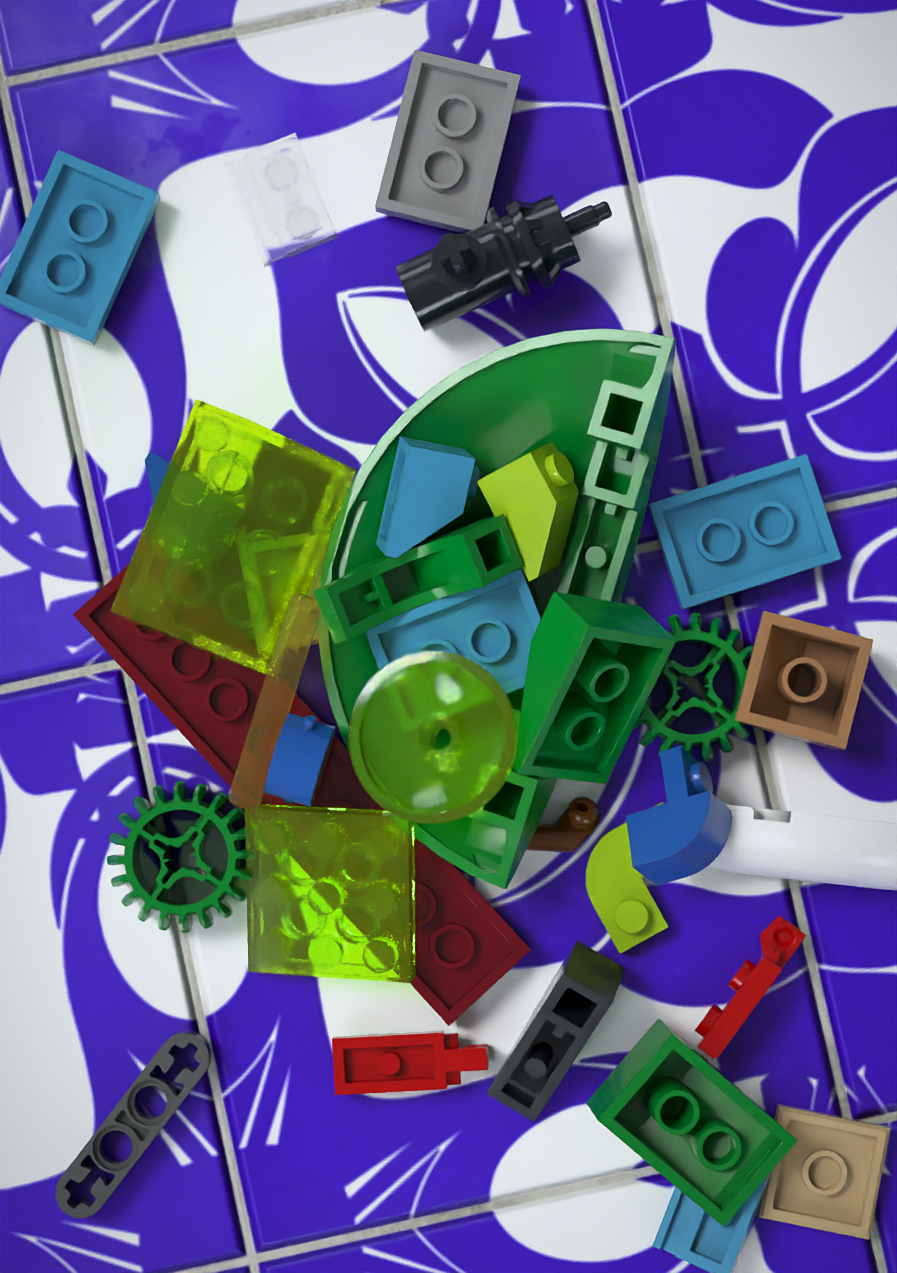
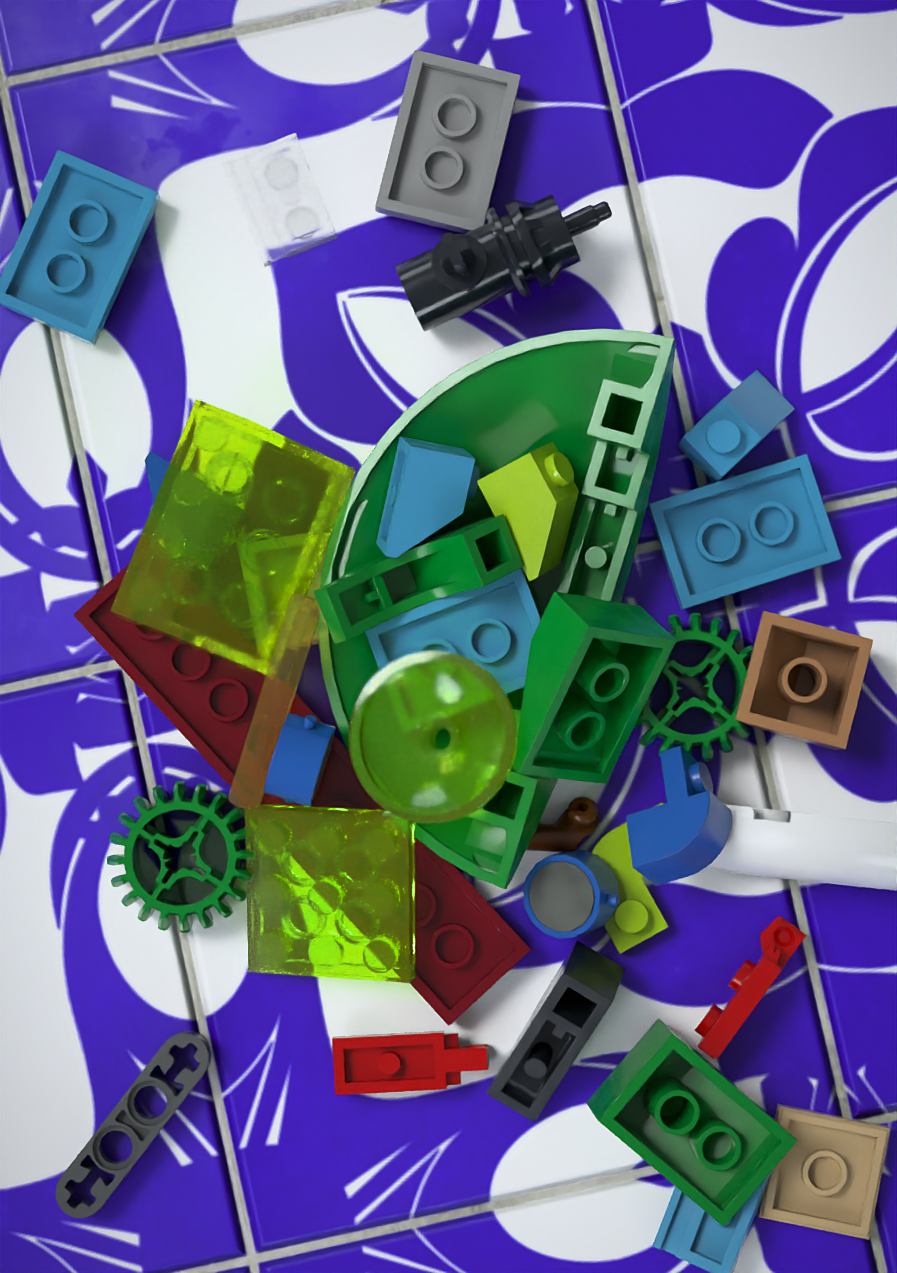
none -> piece [523,850,620,939]
none -> dark azure slope [677,370,795,483]

